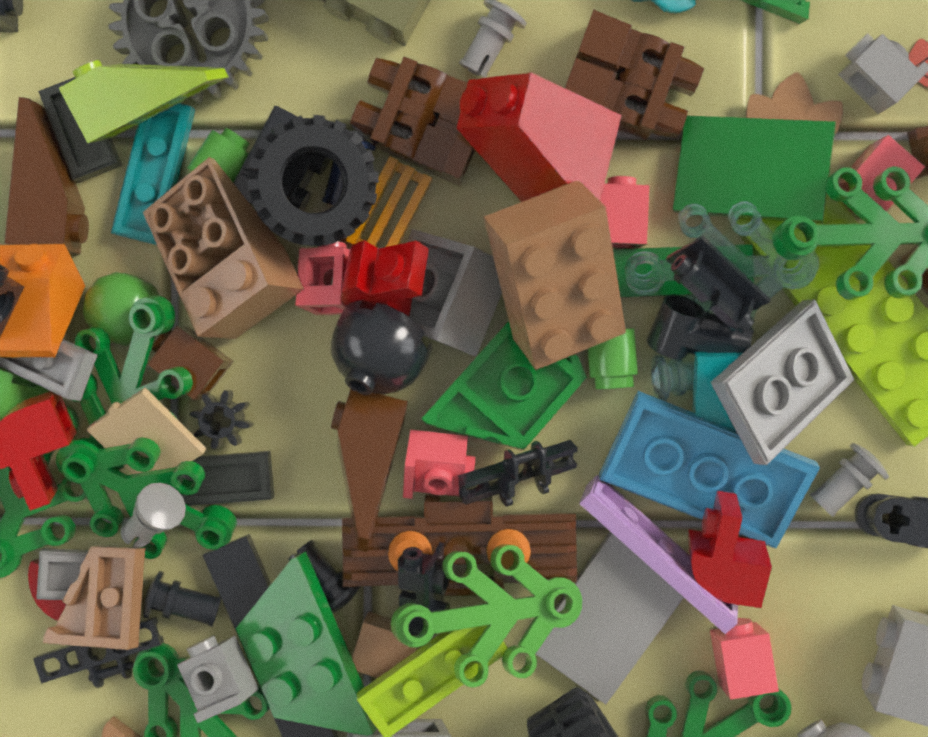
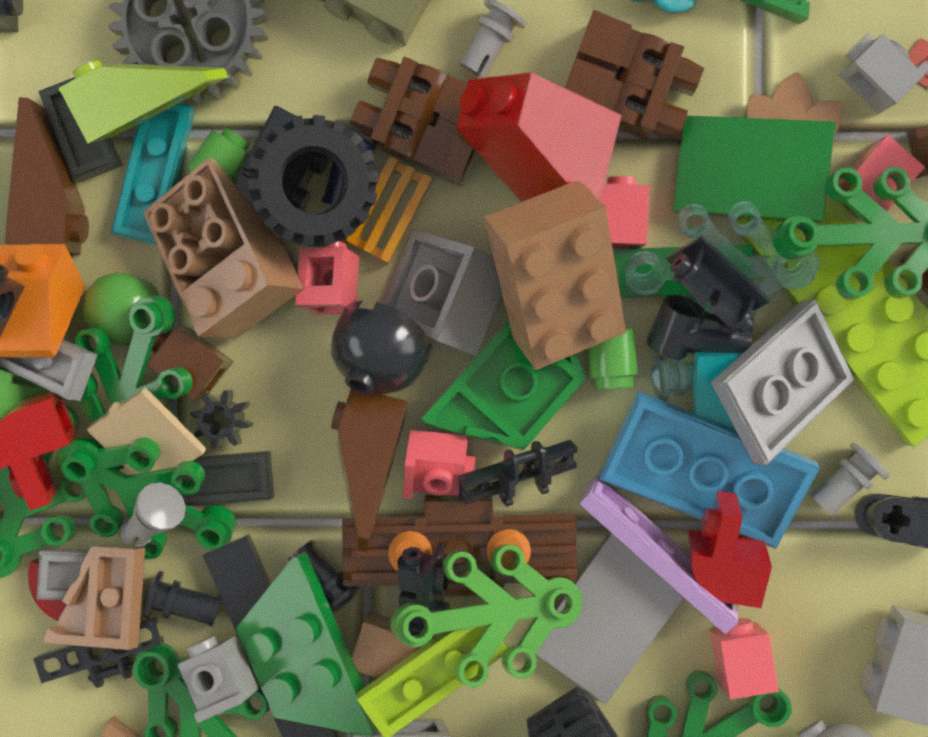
red brick [341,240,429,317] -> none

